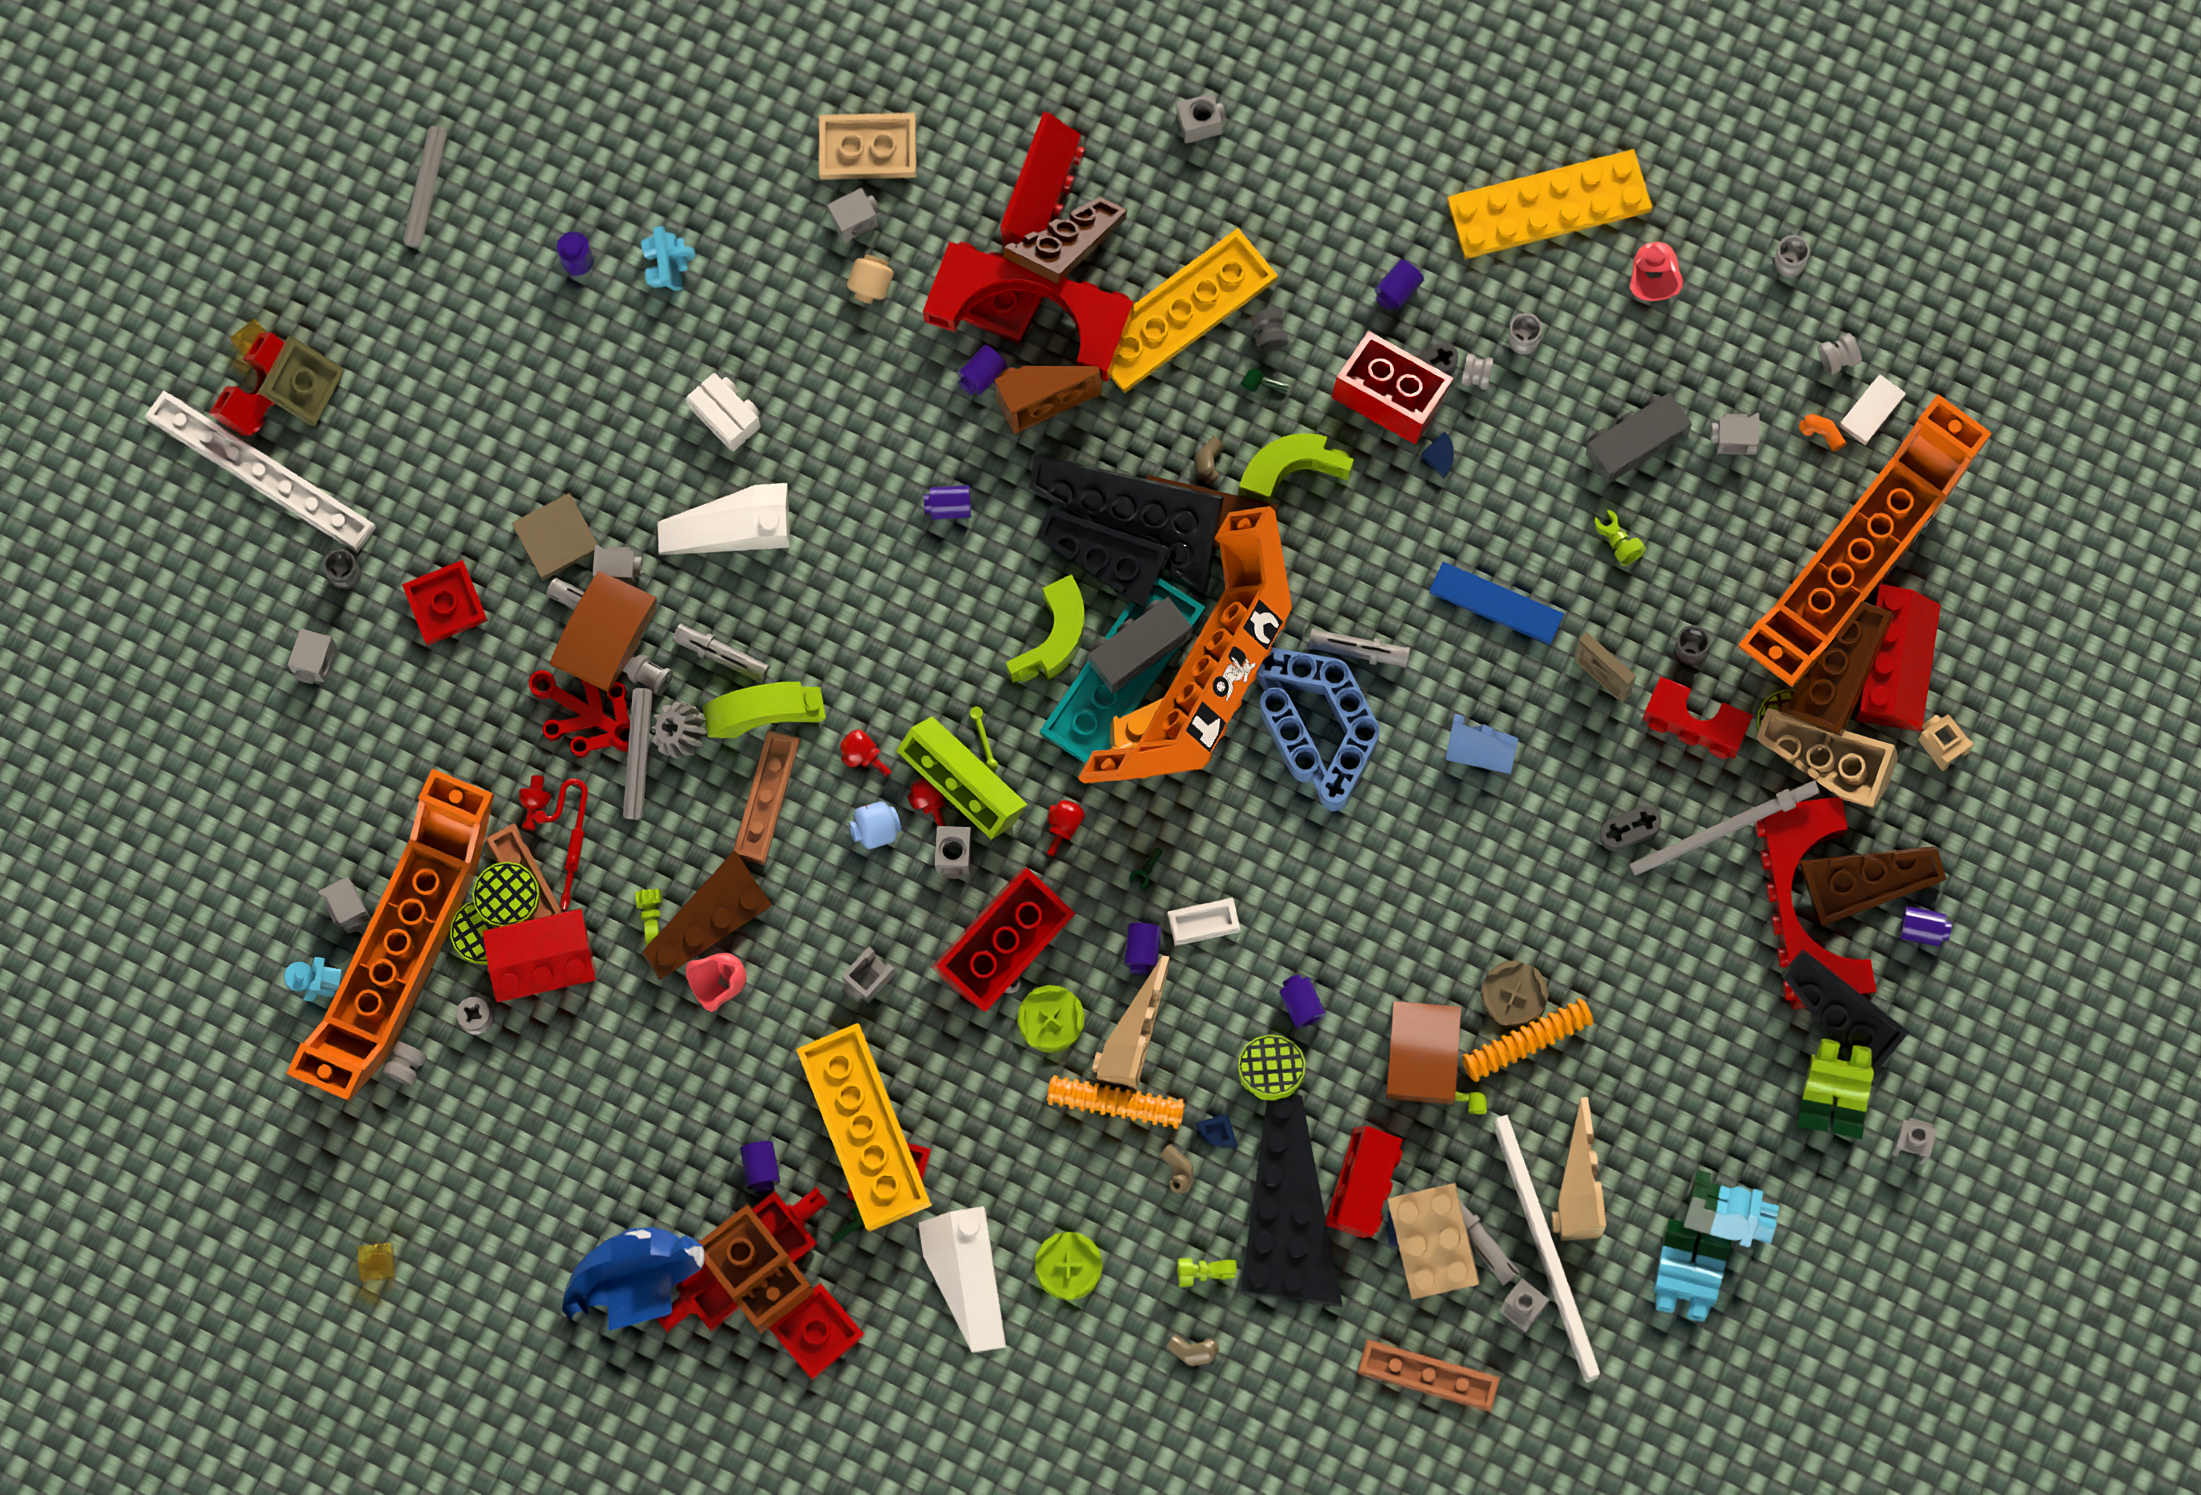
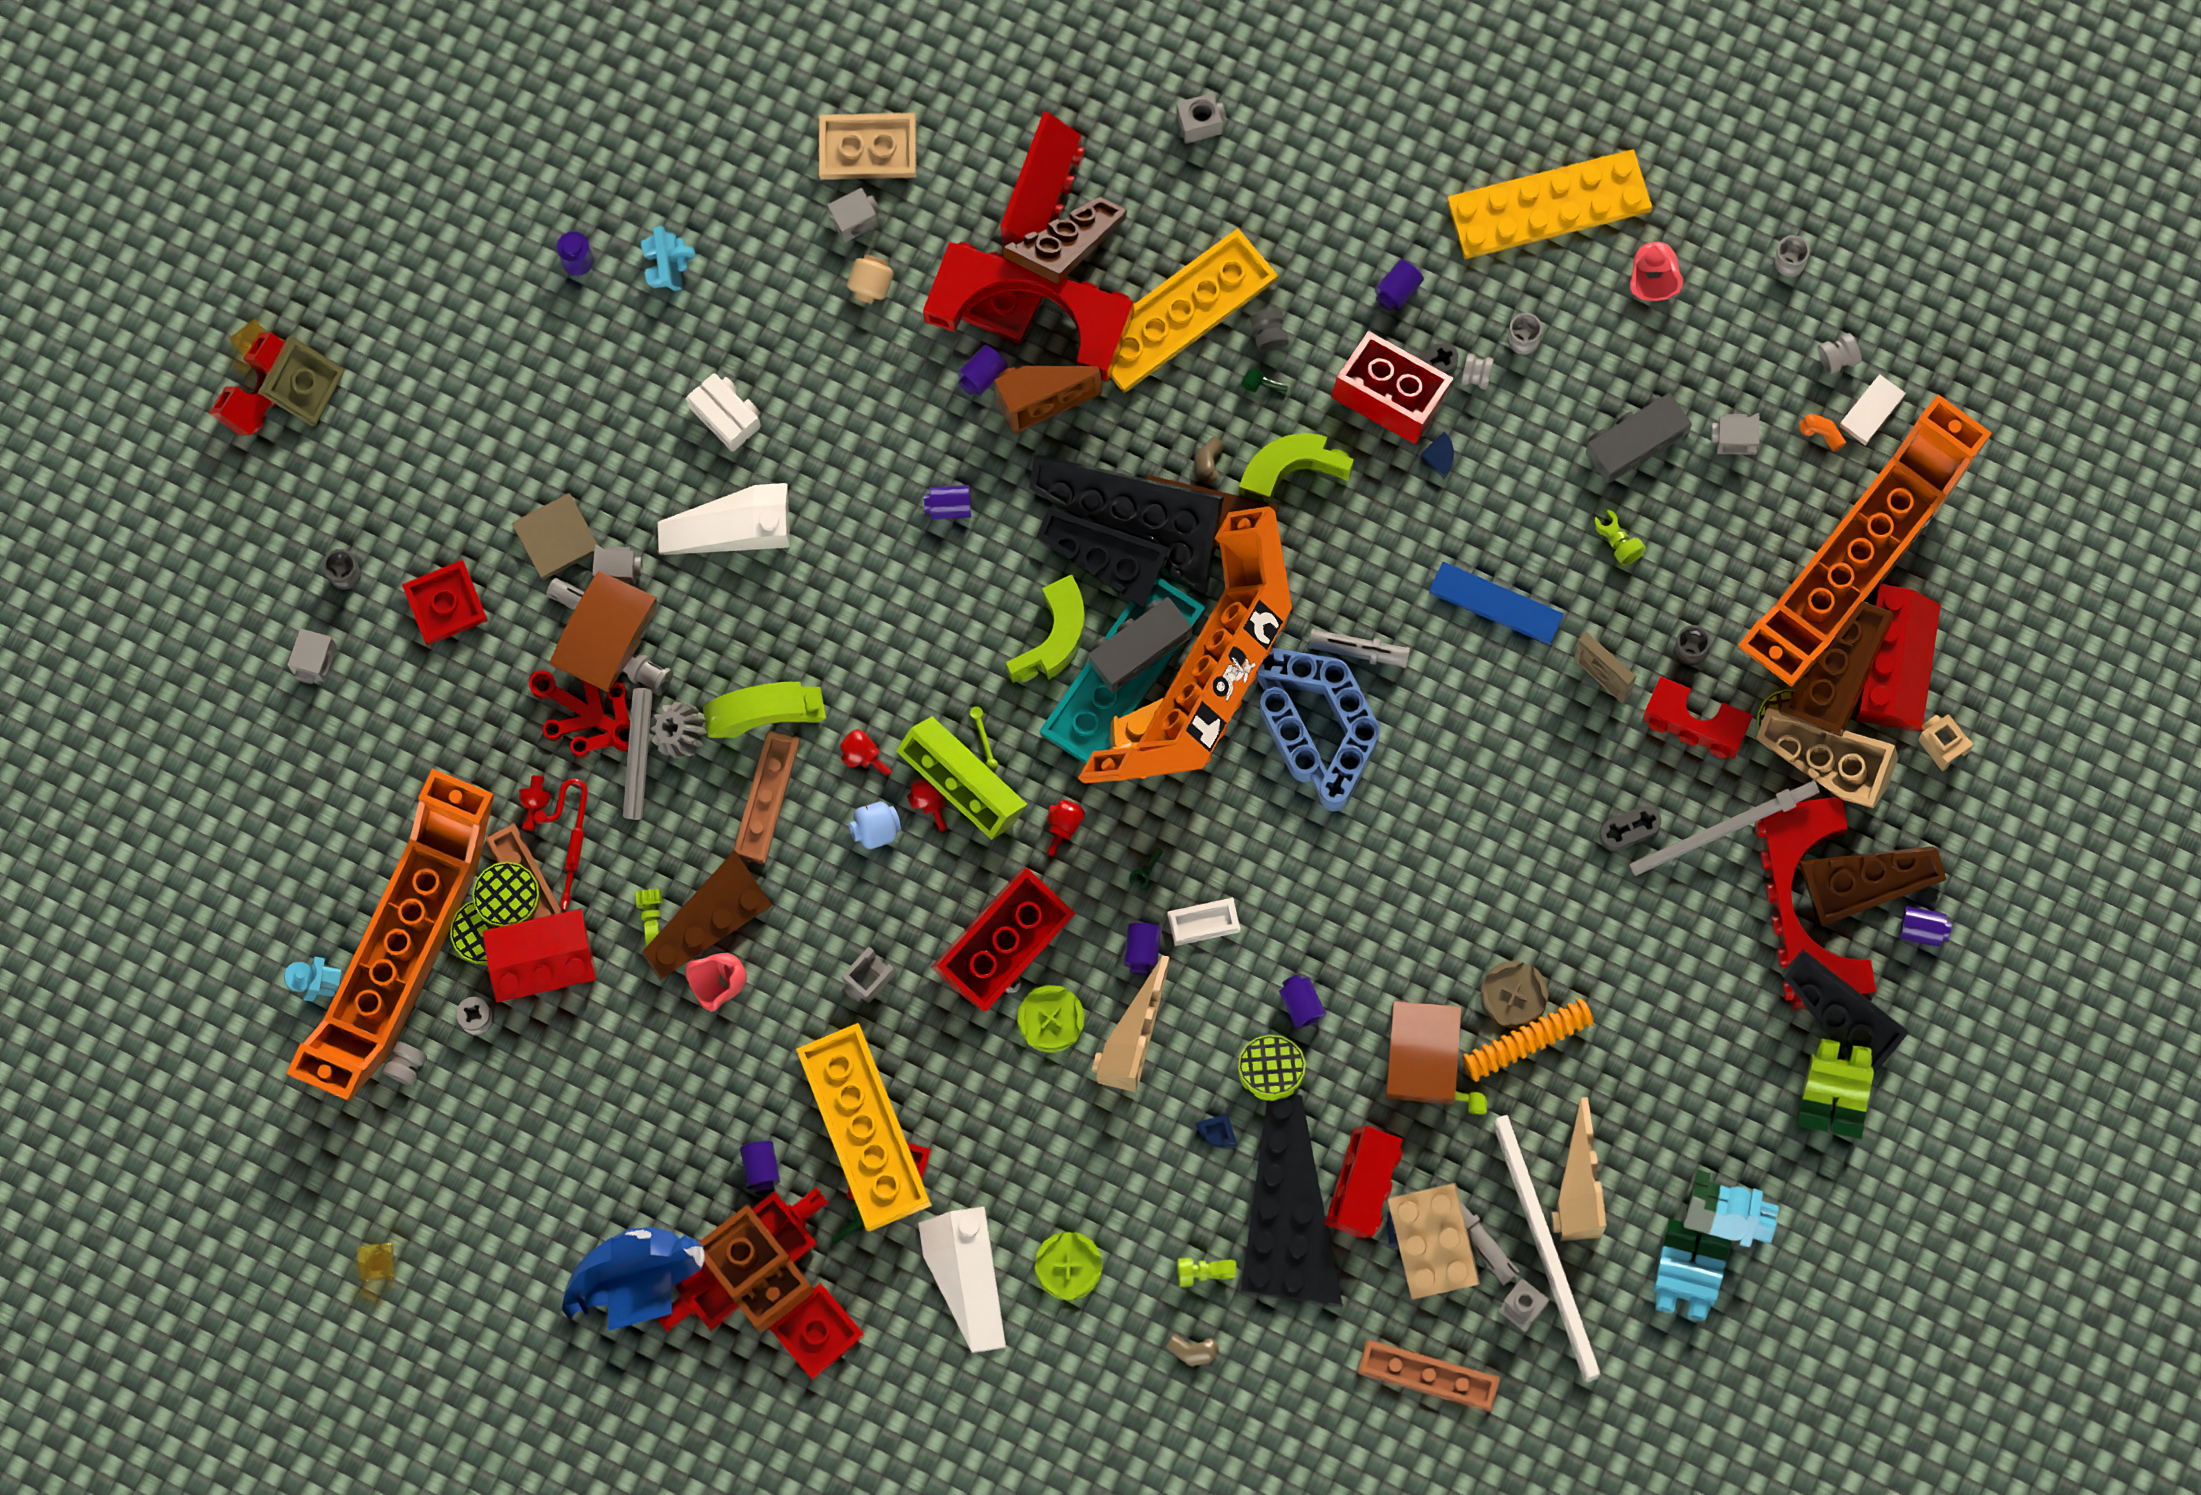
white tile [145,391,376,554] -> none
light grey window [318,876,371,933] -> none
light grey axle [403,126,447,248] -> none
light grey pin [672,623,770,684] -> none
light grey brick [935,826,972,879] -> none
light orange piece [1047,1075,1185,1129] -> none
dark tan arm [1159,1144,1193,1194] -> none
medium blue slope [1446,714,1518,774] -> none
light grey window [1891,1118,1937,1164] -> none

